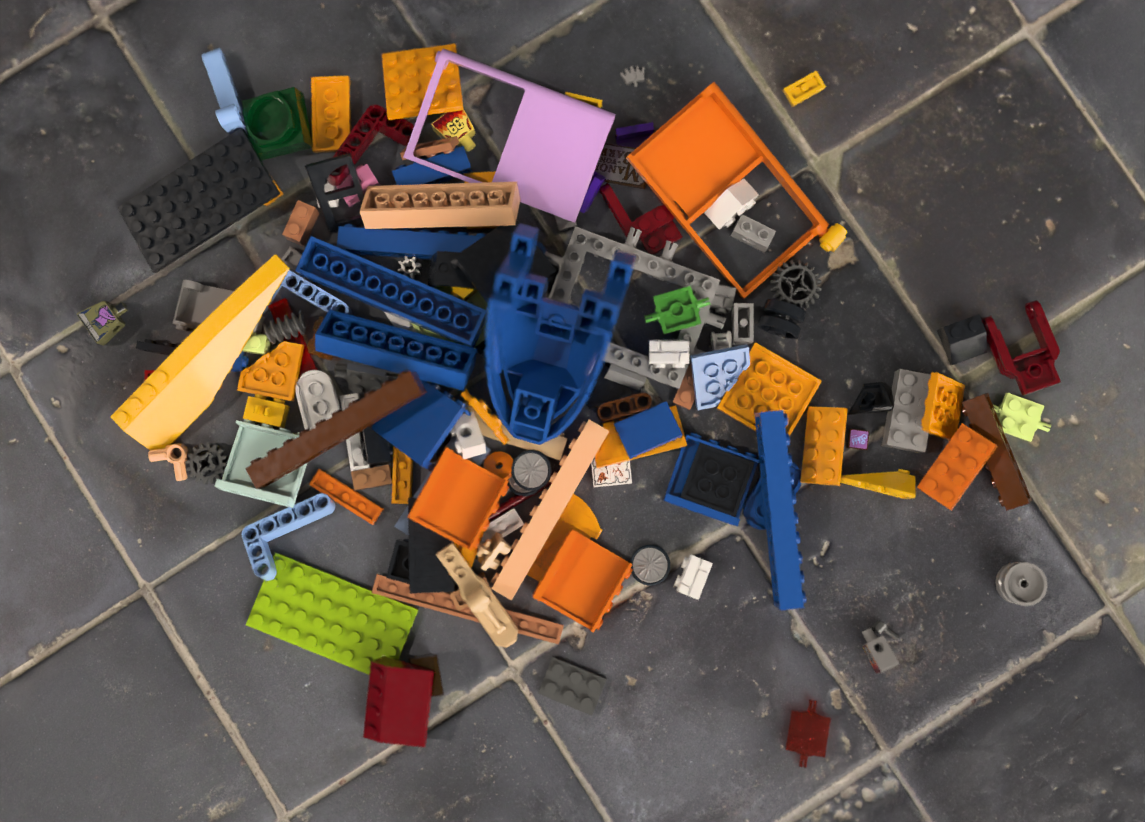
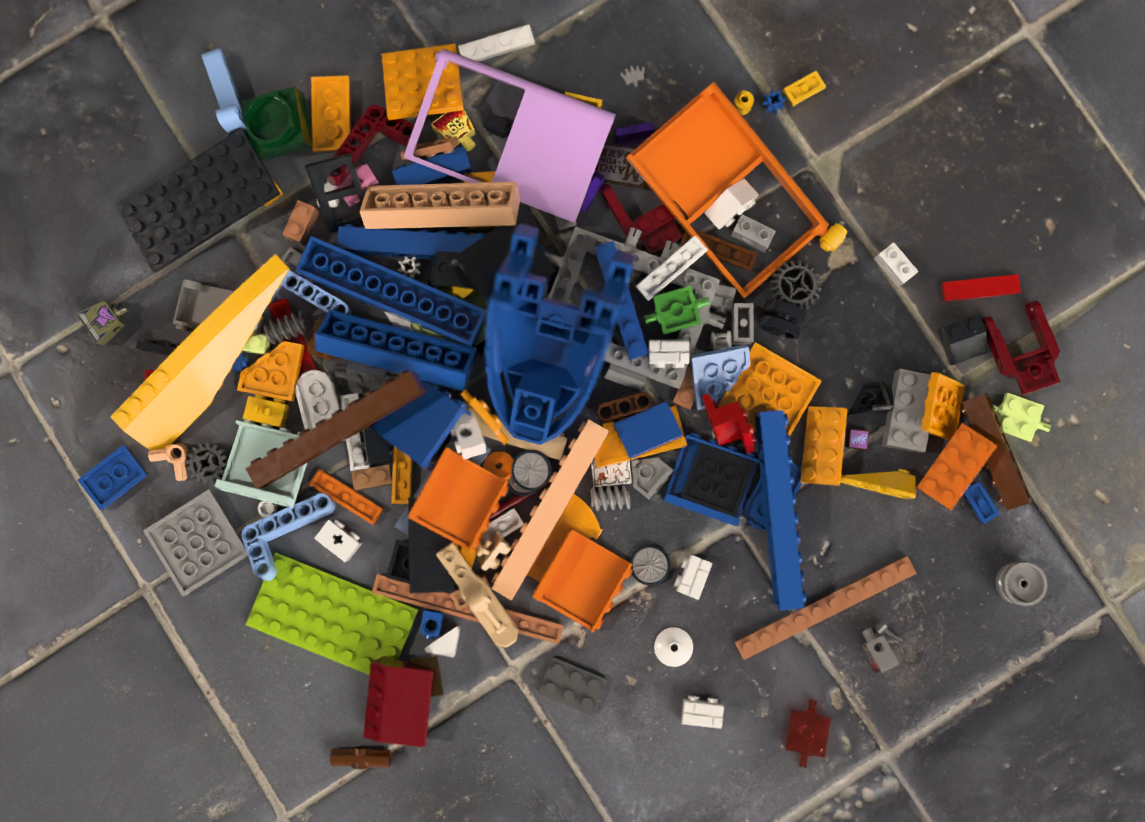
none -> blue plate [78,444,149,510]
none -> light grey plate [143,489,248,596]
none -> white plate [258,501,277,518]
none -> white brick [314,519,362,562]
none -> reddish brown piece [330,746,392,769]
none -> blue brick [420,609,444,639]
none -> white slope [424,625,461,657]
none -> white plate [458,25,535,62]
none -> black brick [483,114,512,139]
none -> light grey piece [591,485,630,511]
none -> blue brick [595,241,649,360]
none -> light grey plate [631,457,673,500]
none -> white tile [636,235,708,301]
none -> white dish [654,627,693,667]
none -> reddish brown plate [680,229,758,272]
none -> white brick [681,695,724,728]
none -> red bracket [702,393,756,454]
none -> yellow brick [733,91,754,115]
none -> nougat plate [734,556,917,660]
none -> blue gear [762,89,786,115]
none -> white brick [874,242,919,287]
none -> red tile [941,274,1021,302]
none -> blue plate [963,481,1000,524]

